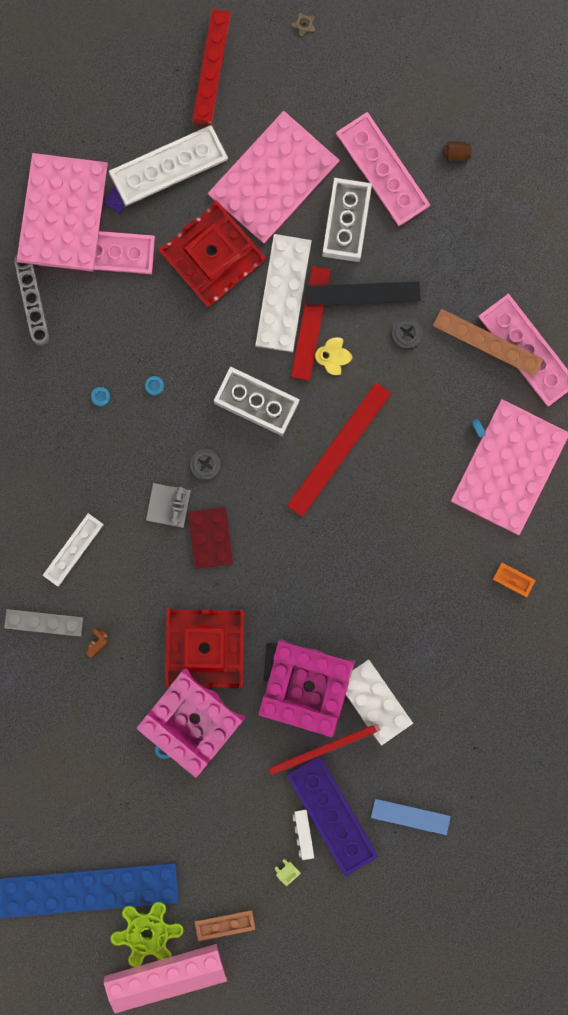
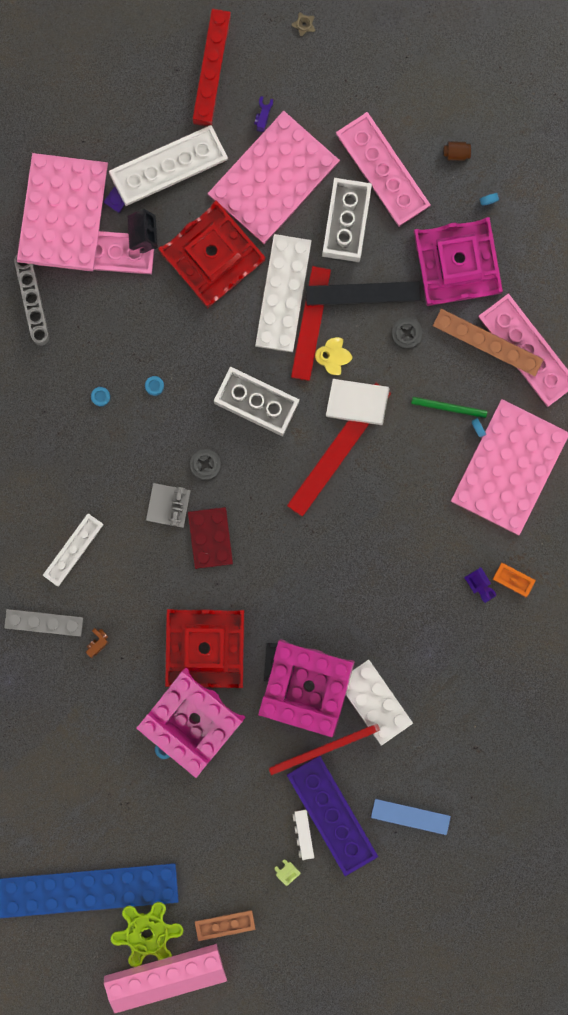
none -> black hinge [127,208,158,253]
none -> dark purple plate [254,96,273,133]
none -> white tile [326,379,389,425]
none -> green bar [411,397,487,418]
none -> dark pink piece [414,217,503,306]
none -> dark purple plate [464,567,496,603]
none -> dark azure tile [479,193,499,206]

